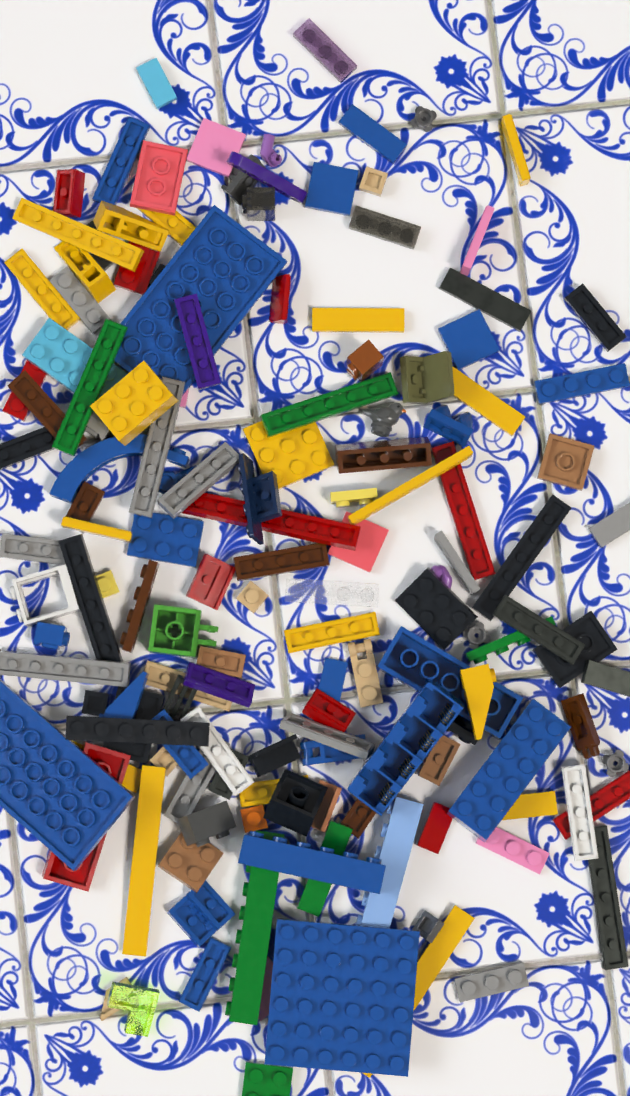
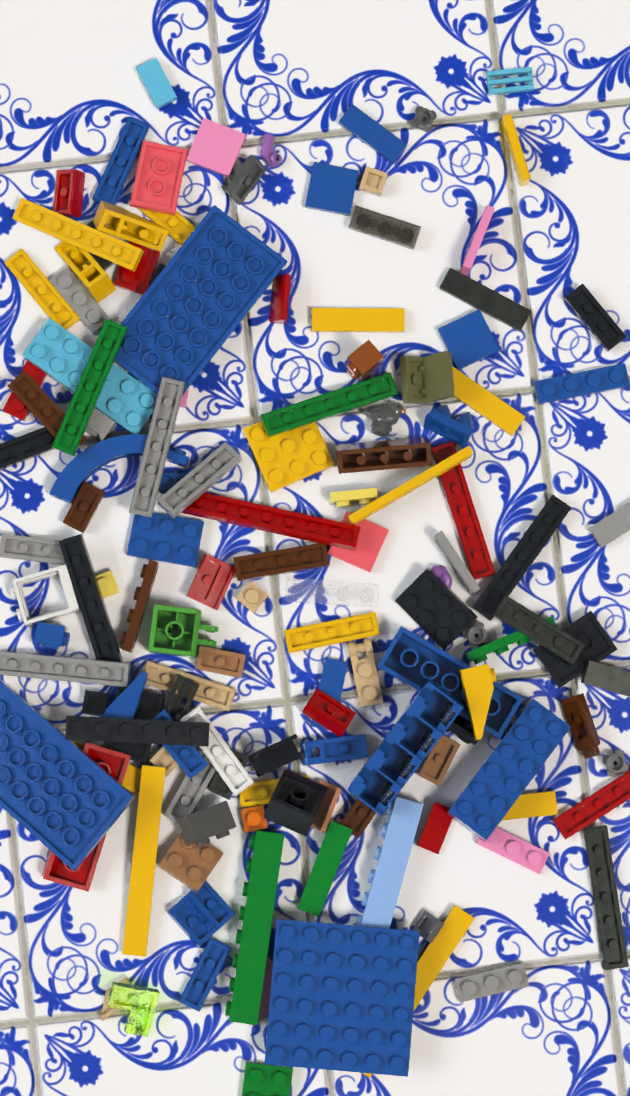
yellow tile [61,516,133,543] -> none
yellow brick [90,360,179,446] -> none
dark purple plate [174,293,221,390] -> none
dark purple tile [183,662,255,708] -> none
dark purple beam [227,151,307,204] -> none
dark blue bracket [238,453,282,545] -> none
blue brick [238,831,386,894] -> none
clear smoke brick [242,187,275,221] -> none
light grey tile [279,713,376,760] -> none
clear purple plate [293,18,357,83] -> none
medium nougat plate [537,433,594,491] -> none
white tile [561,764,598,861] -> none
none -> medium azure tile [486,67,534,96]

